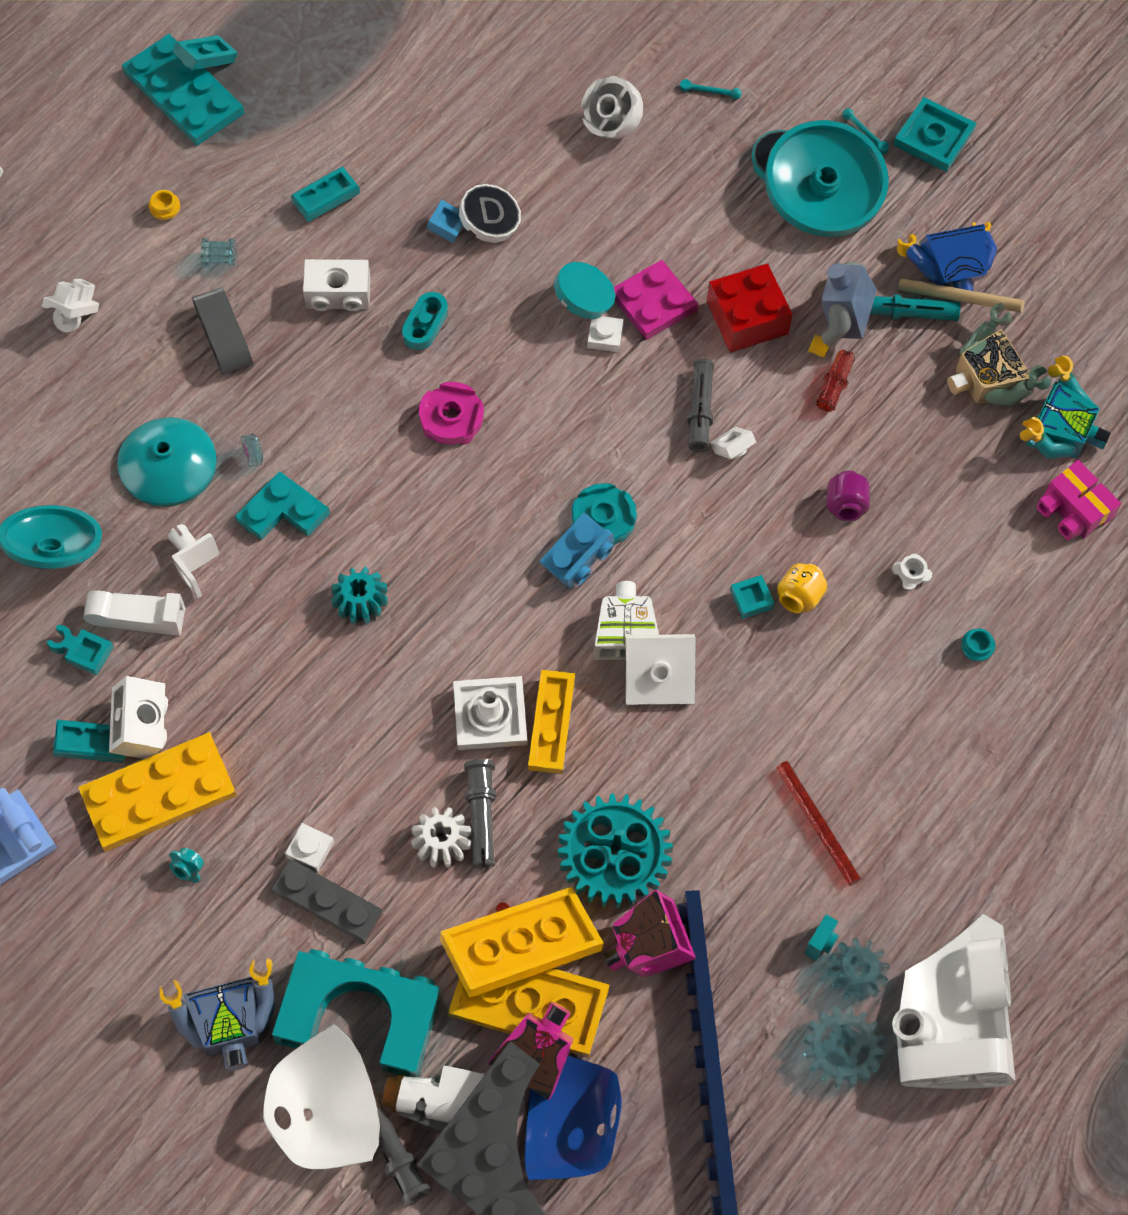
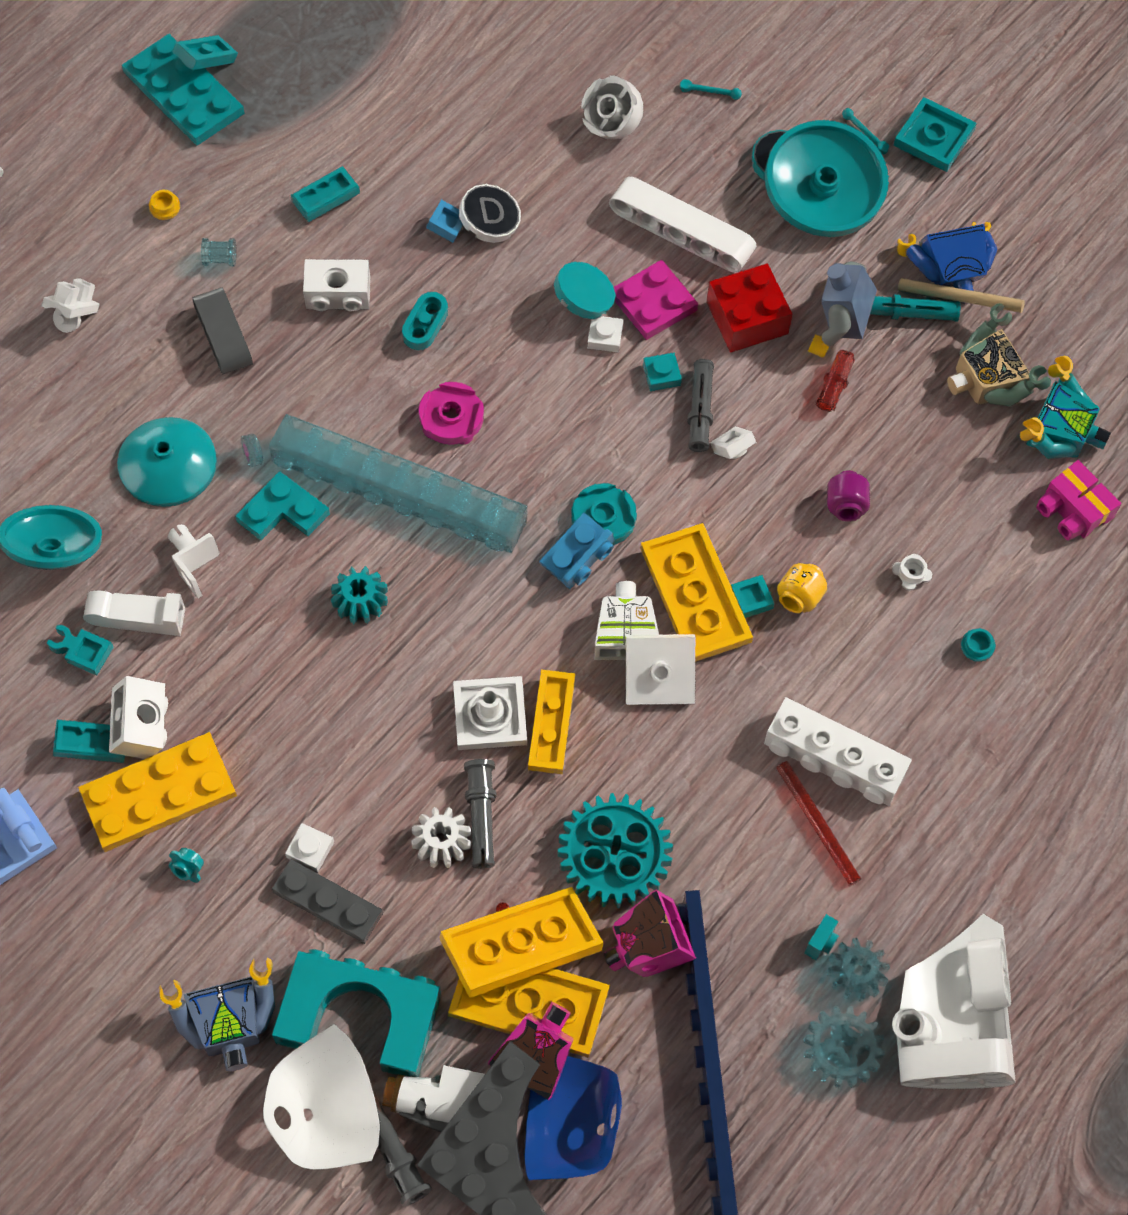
none -> clear light blue brick [269,414,527,553]
none -> white beam [609,177,756,273]
none -> yellow plate [640,523,753,662]
none -> teal plate [643,352,682,391]
none -> white brick [764,697,912,806]

